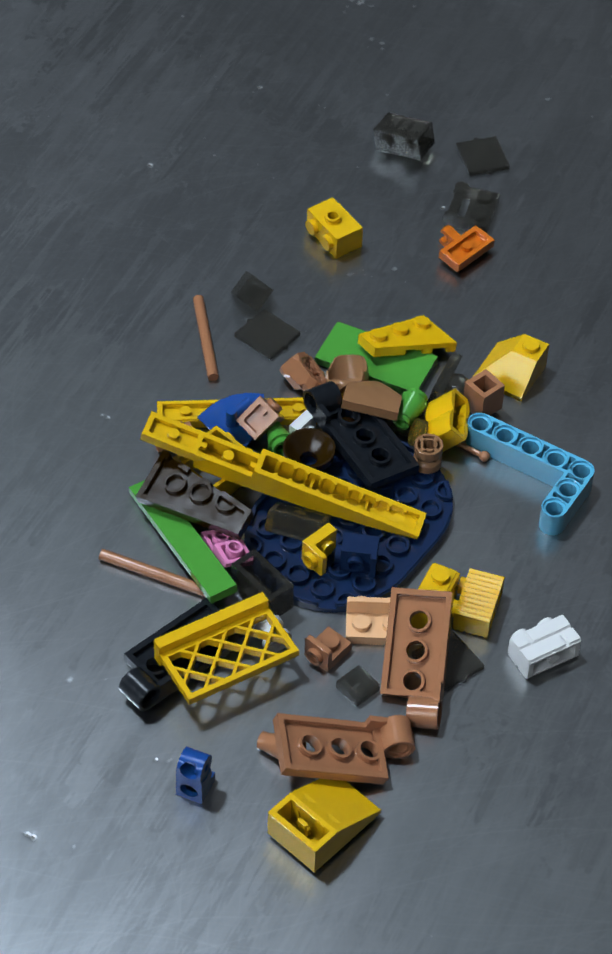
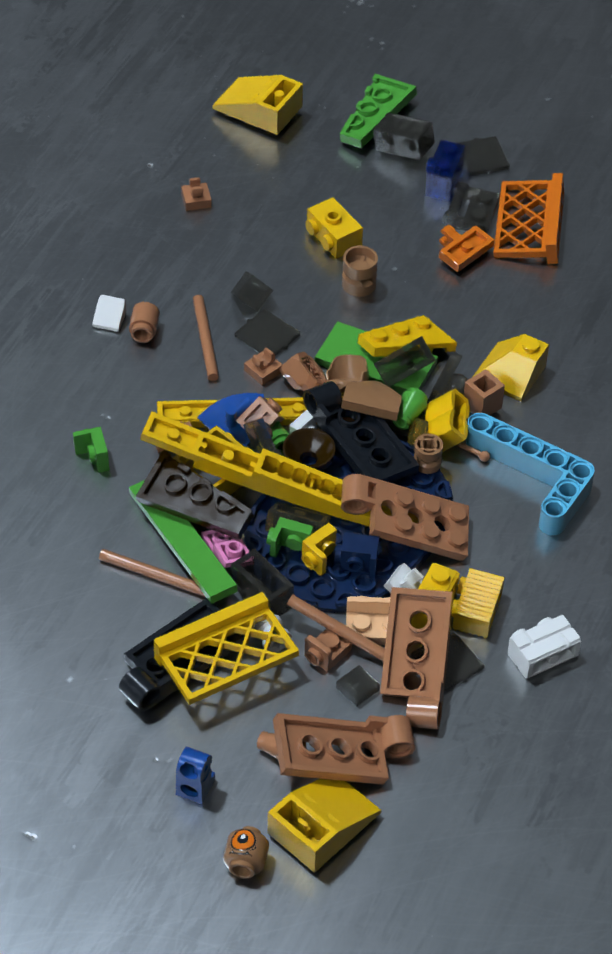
none -> bright green bracket [73,426,110,473]
none -> white slope [92,295,127,332]
none -> nougat brick [129,302,160,343]
none -> nougat tile [181,177,212,211]
none -> yellow slope [212,75,303,135]
none -> medium nougat head [223,826,269,878]
none -> clear smoke plate [243,418,283,456]
none -> nougat tile [244,347,283,386]
none -> bright green bracket [266,517,314,558]
none -> nougat bar [286,594,385,661]
none -> bright green wing [340,74,417,148]
none -> nougat hinge [341,474,469,561]
none -> medium nougat wheel [342,245,378,297]
none -> clear smoke slope [374,336,436,387]
none -> white tile [384,563,424,593]
none -> clear blue brick [425,140,465,202]
none -> orange fence [493,173,565,264]

